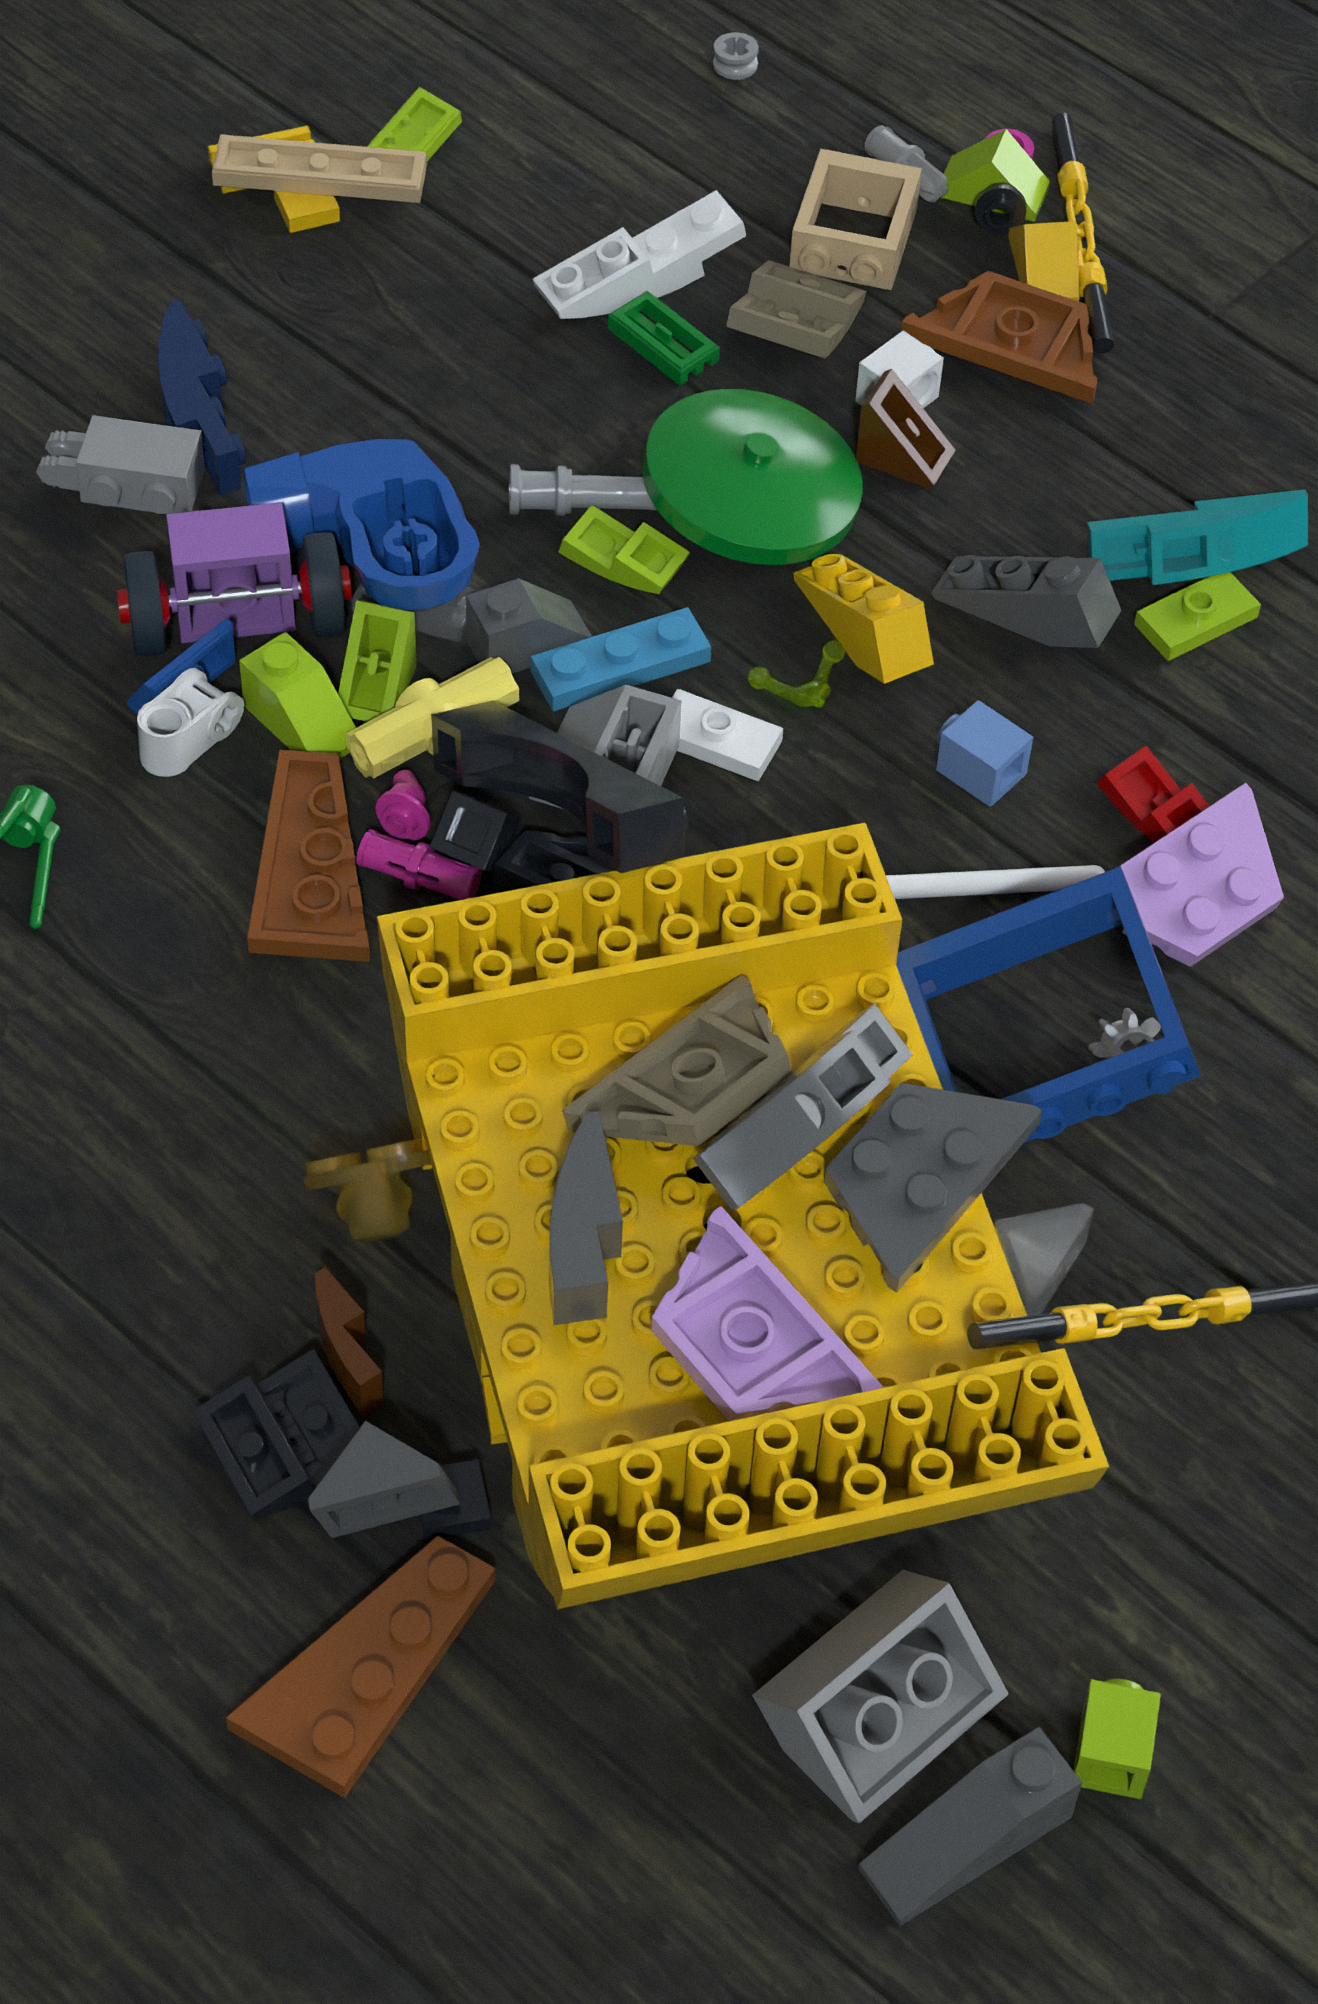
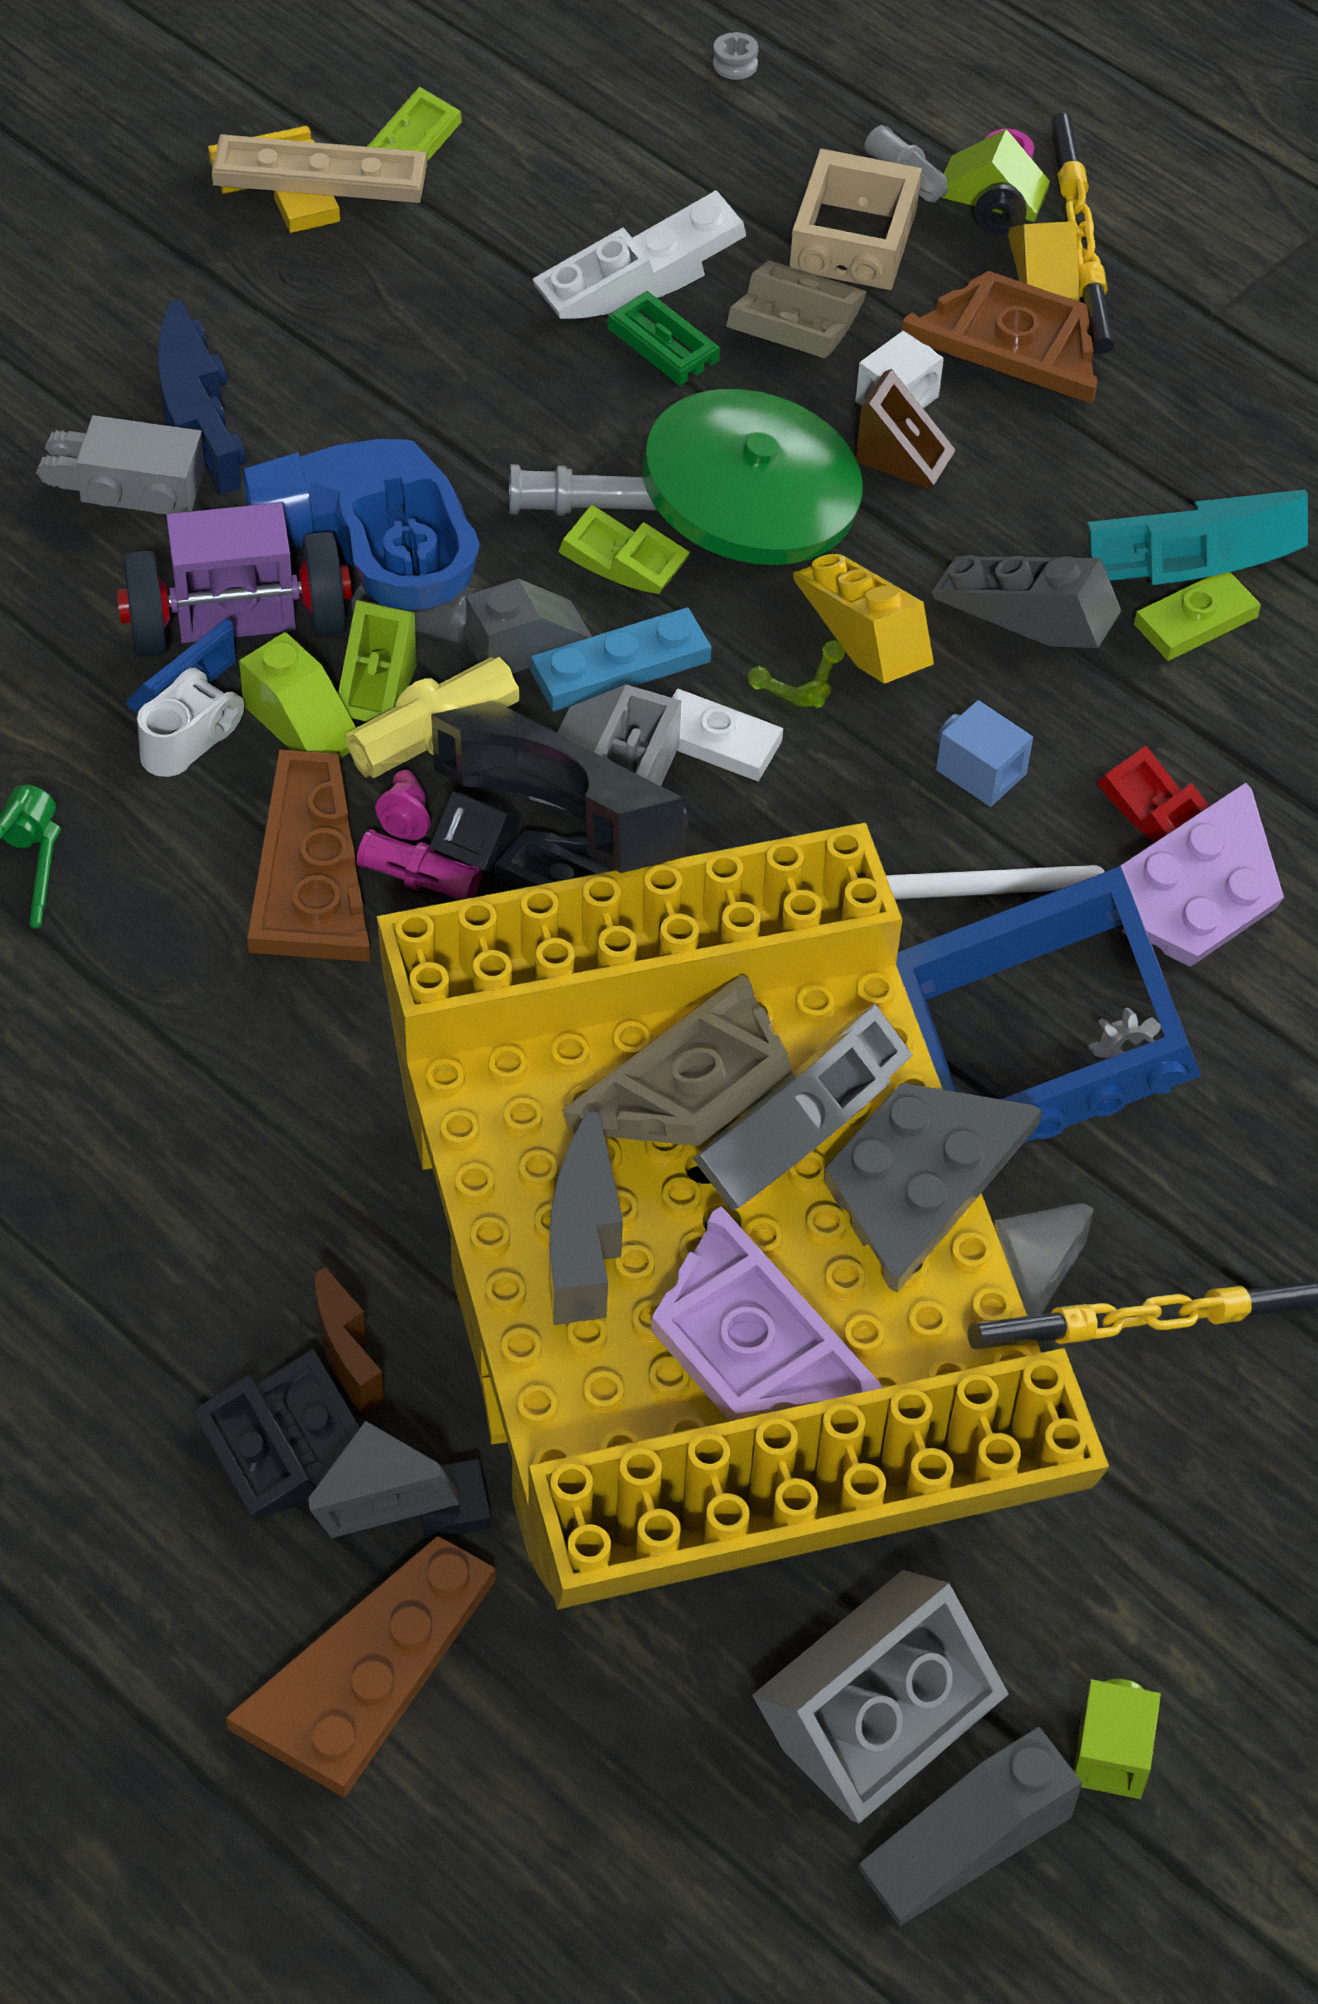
clear yellow plate [303,1138,431,1242] -> none

